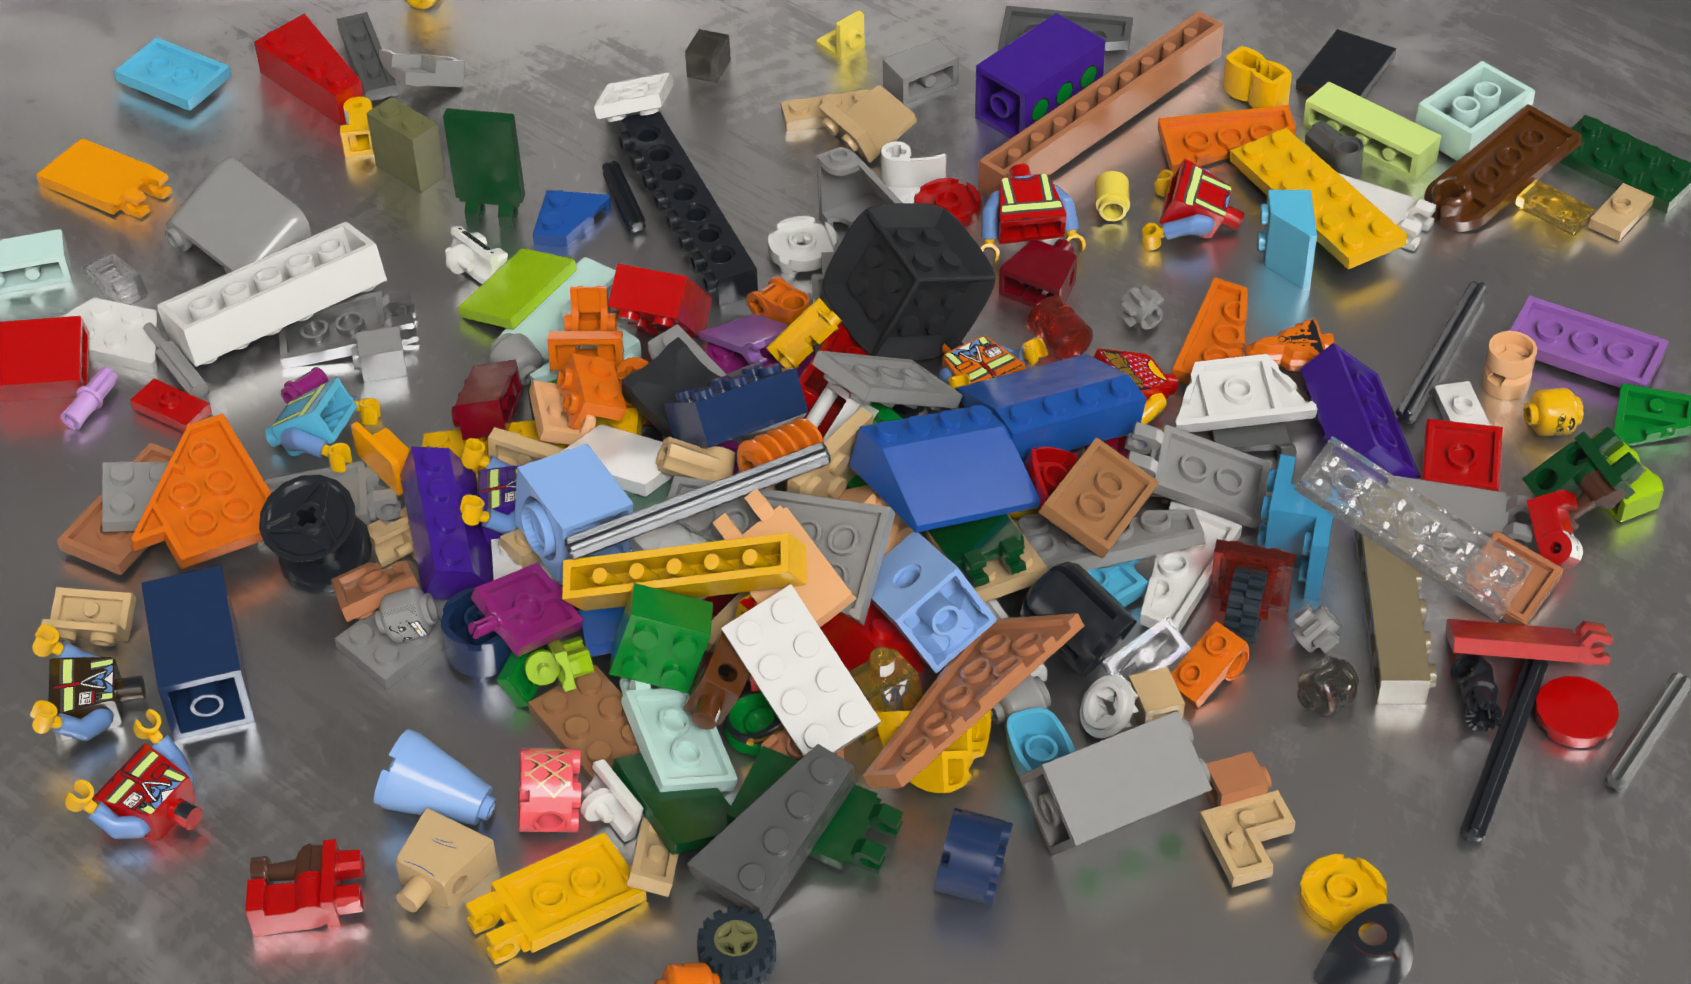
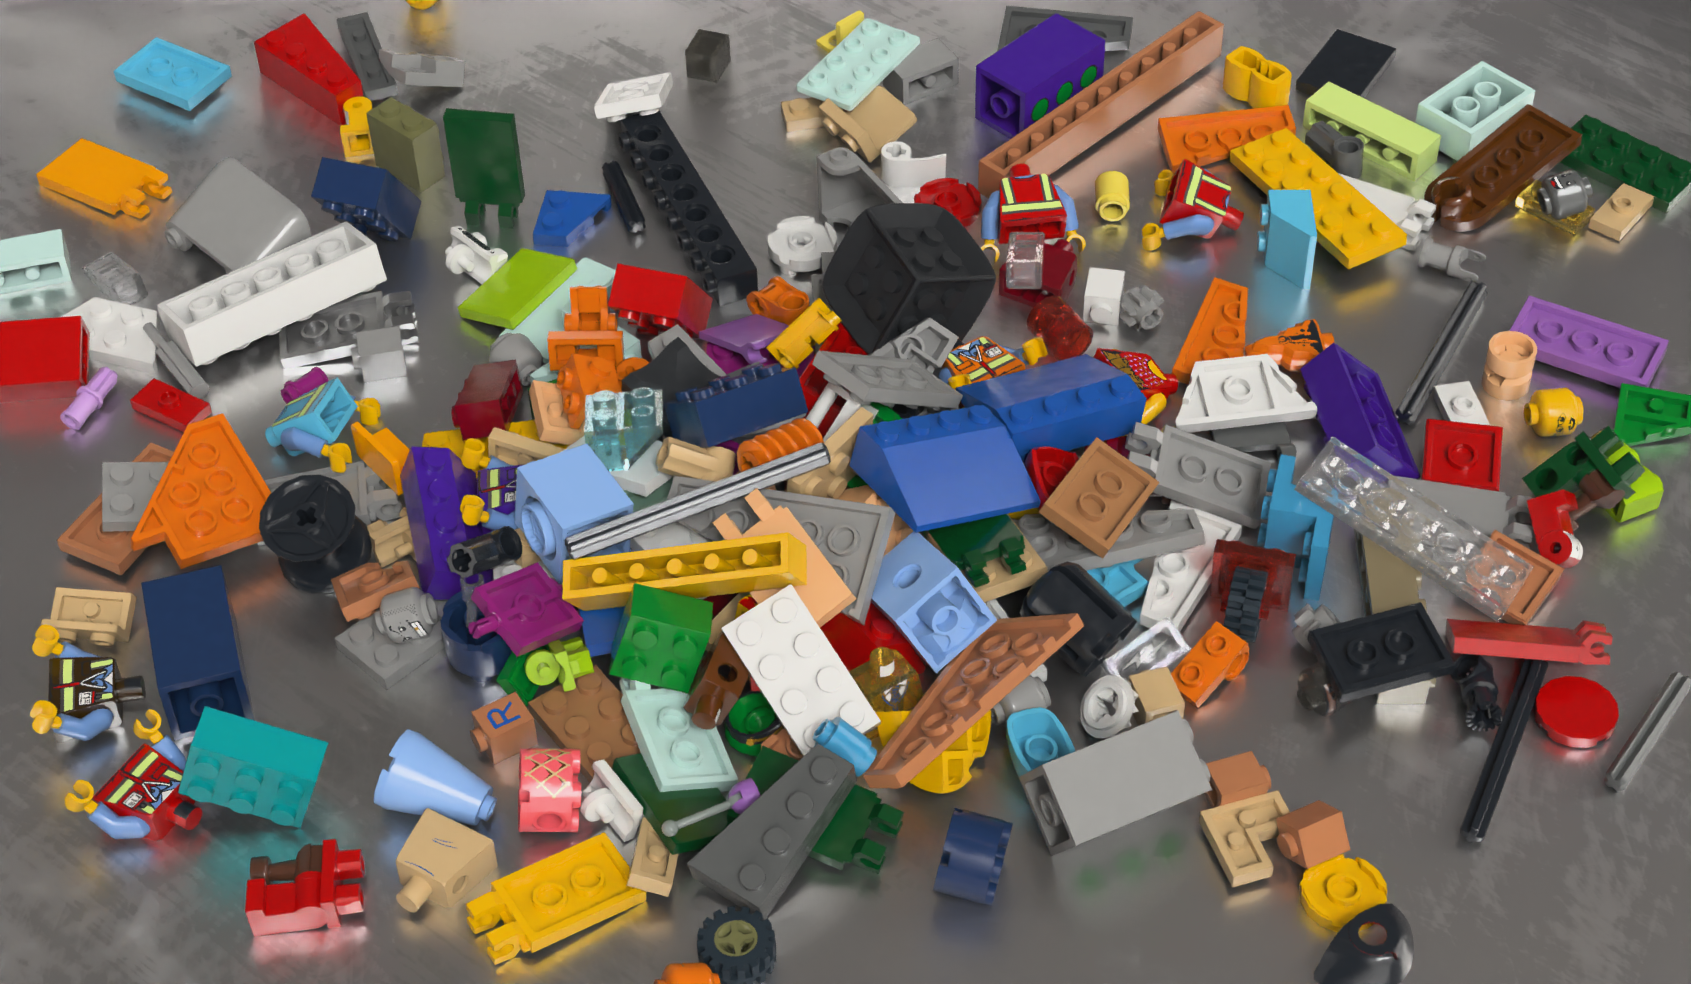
none -> teal brick [178,706,328,829]
none -> dark blue brick [311,157,422,242]
none -> black piece [446,526,522,579]
none -> clear hand [460,574,484,628]
none -> nougat brick [470,692,538,765]
none -> clear light blue slope [584,387,664,471]
none -> hinge [661,778,761,837]
none -> light aqua bracket [797,18,920,111]
none -> dark azure brick [813,717,877,777]
none -> light grey slope [869,317,959,374]
none -> clear slope [1006,232,1045,289]
none -> white brick [1083,267,1125,325]
none -> nougat brick [1276,800,1351,869]
none -> black tile [1307,602,1456,703]
none -> light grey piece [1418,237,1486,282]
none -> dark grey head [1537,169,1593,220]

